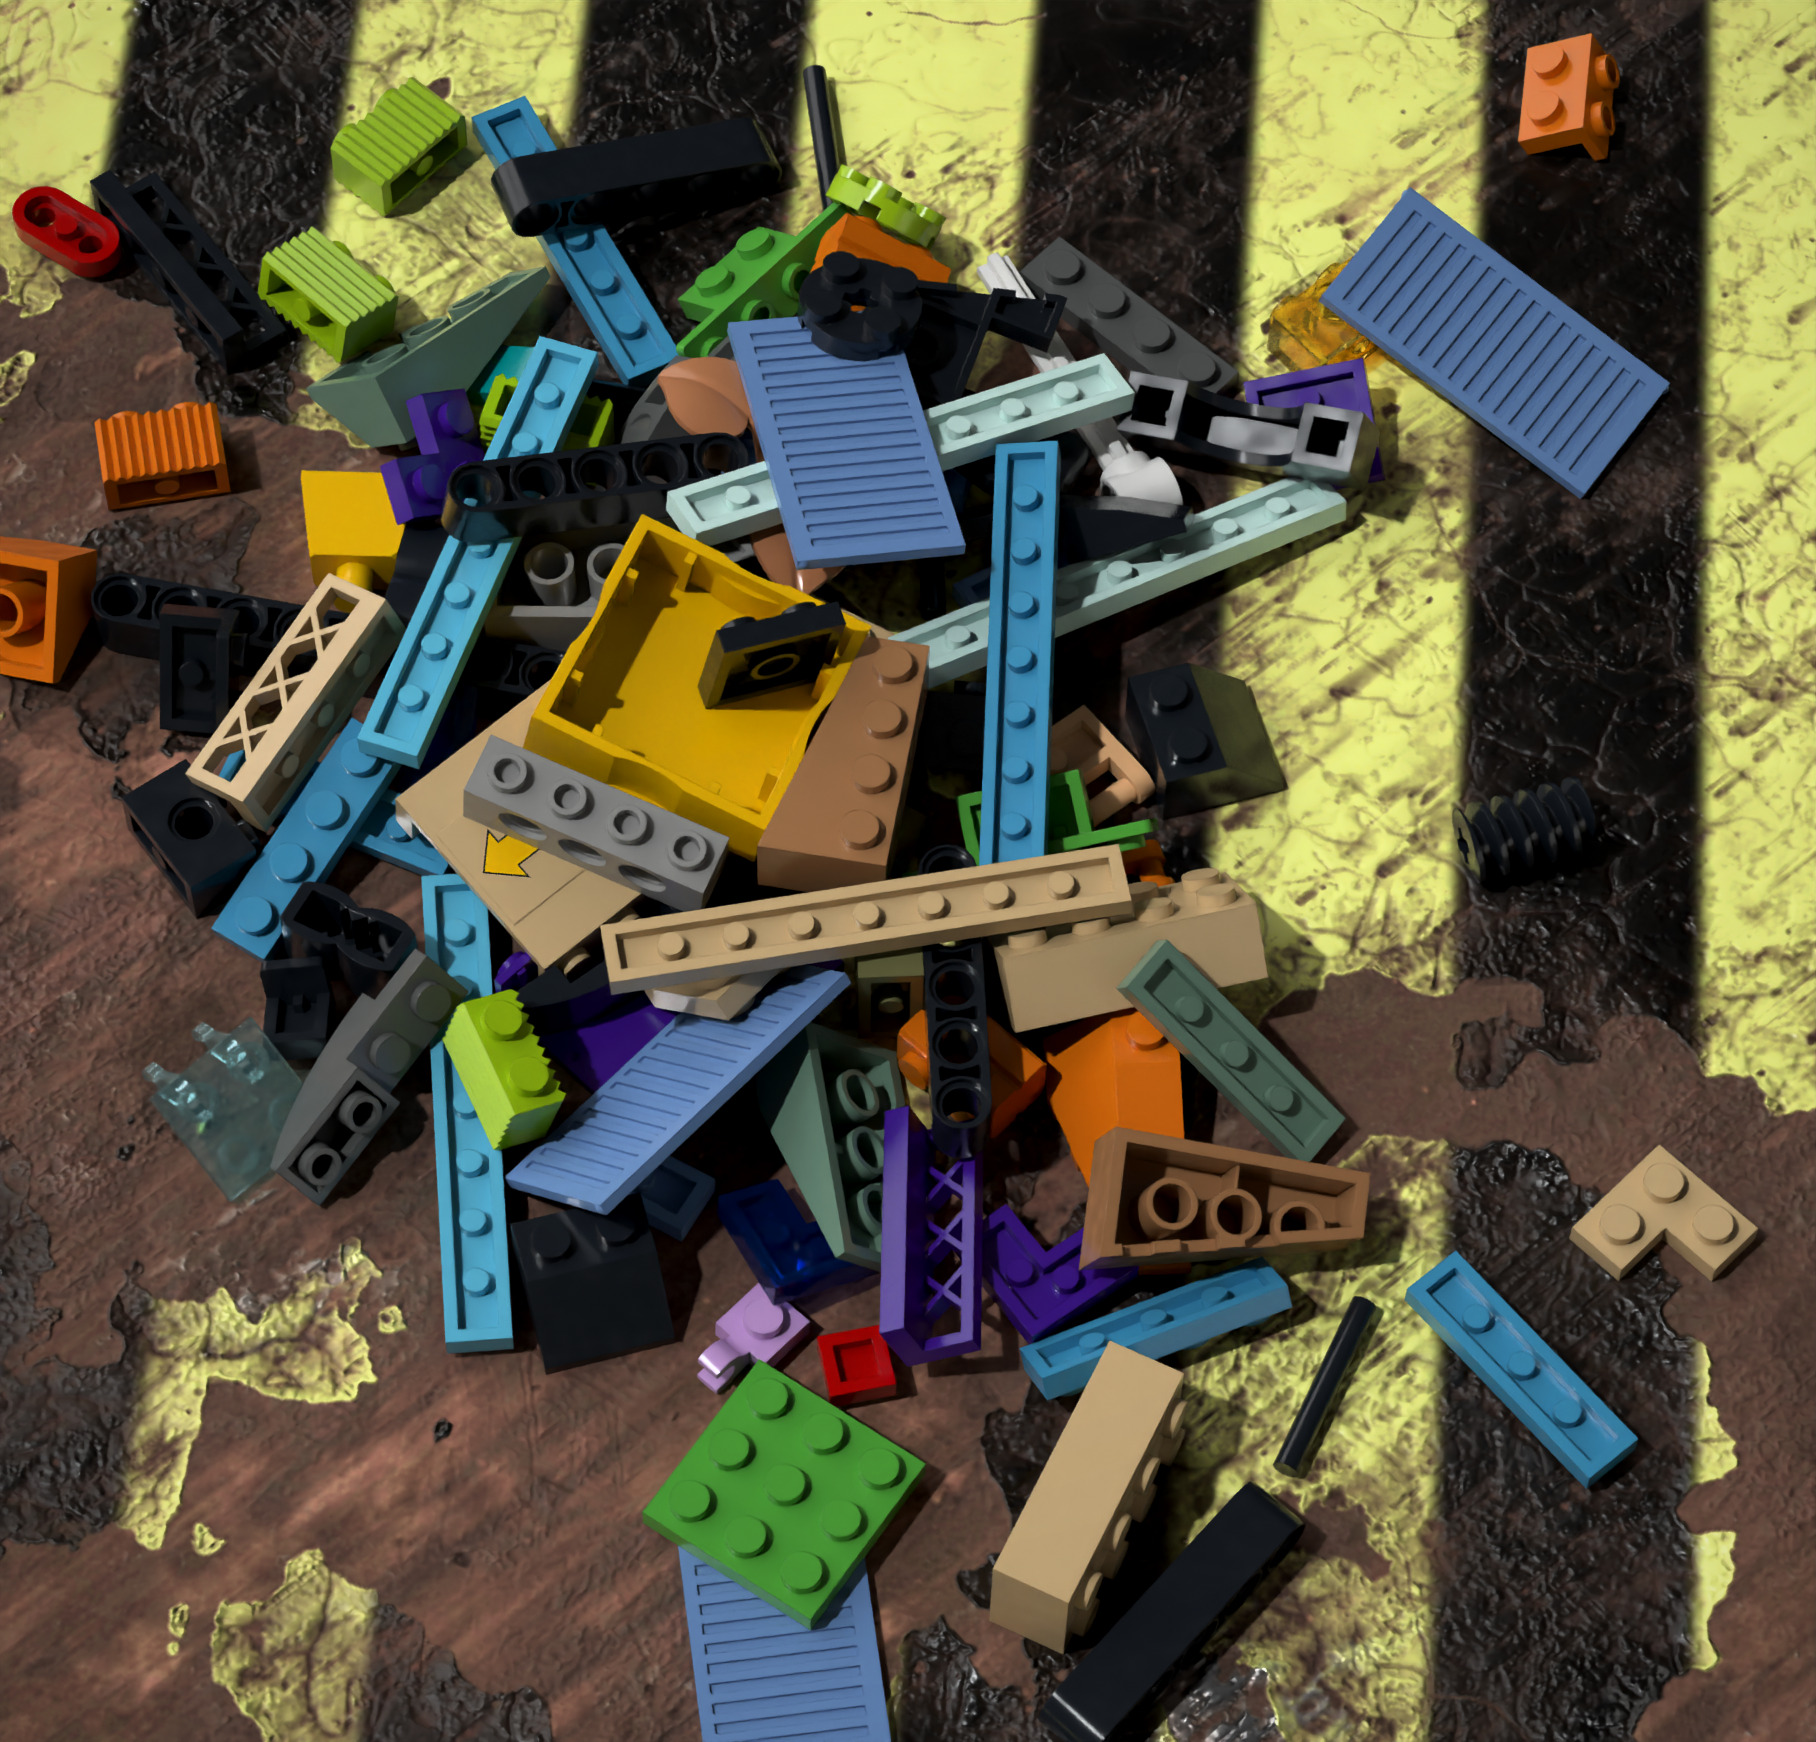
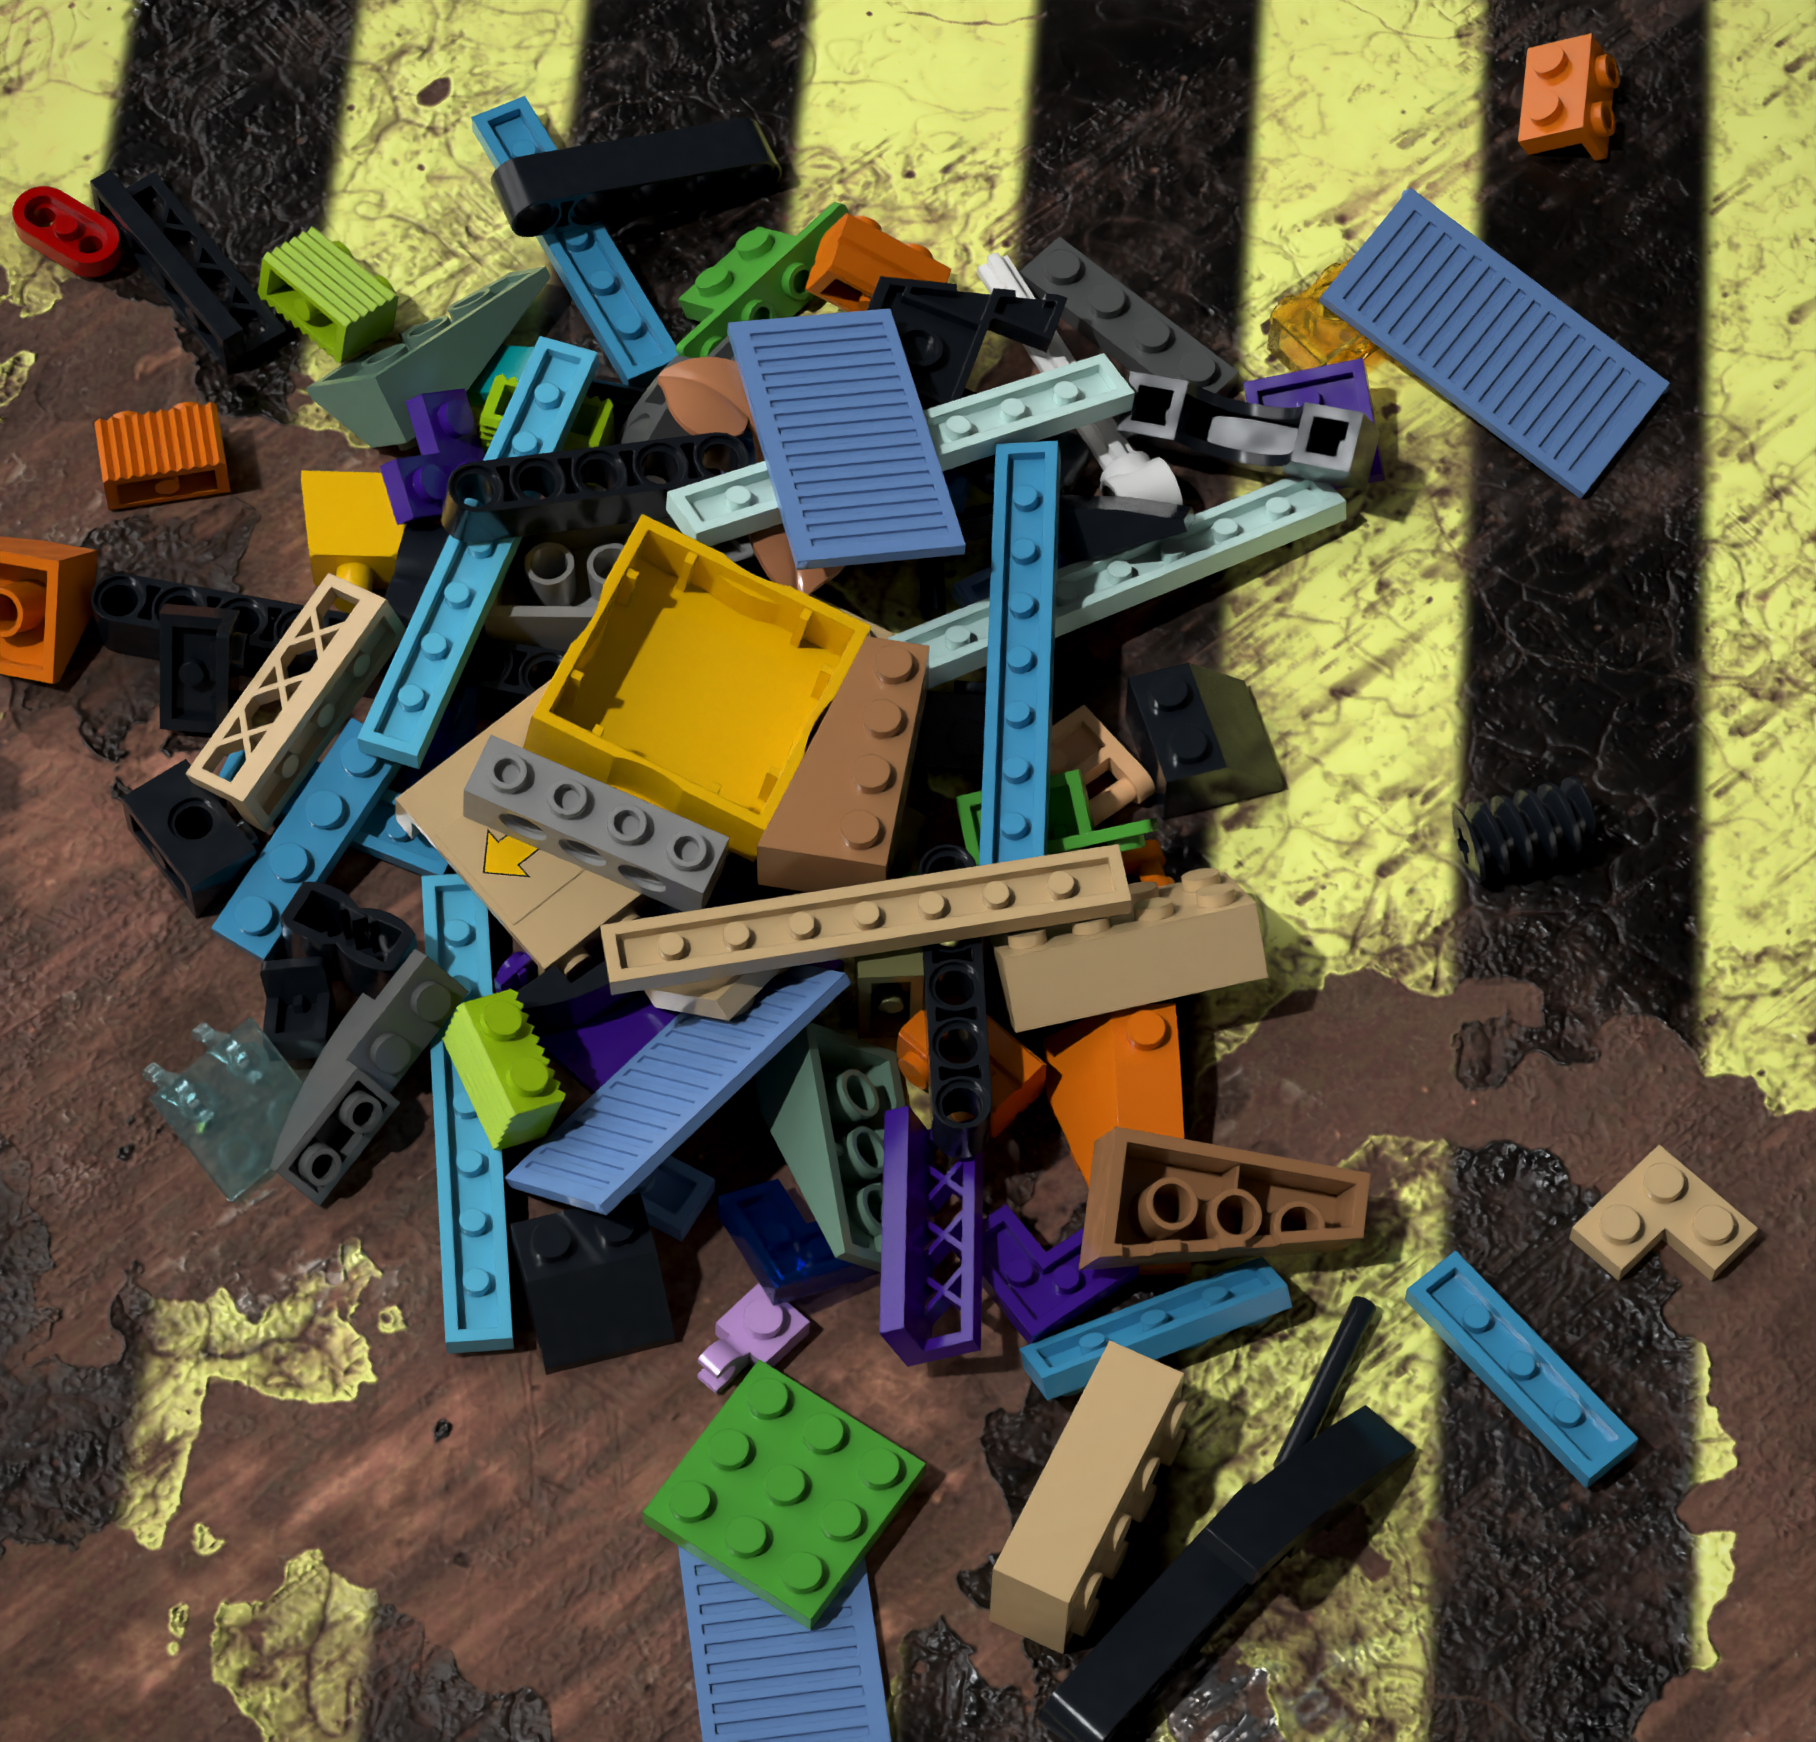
lime brick [330,77,468,216] -> none
black plate [697,601,846,709] -> none
black plate [797,251,922,361] -> none
black bar [803,65,840,212] -> none
red plate [817,1325,896,1407] -> none
lime plate [825,164,946,251] -> none
sand green plate [1116,940,1346,1162] -> none
none -> black slope [1200,1405,1416,1586]

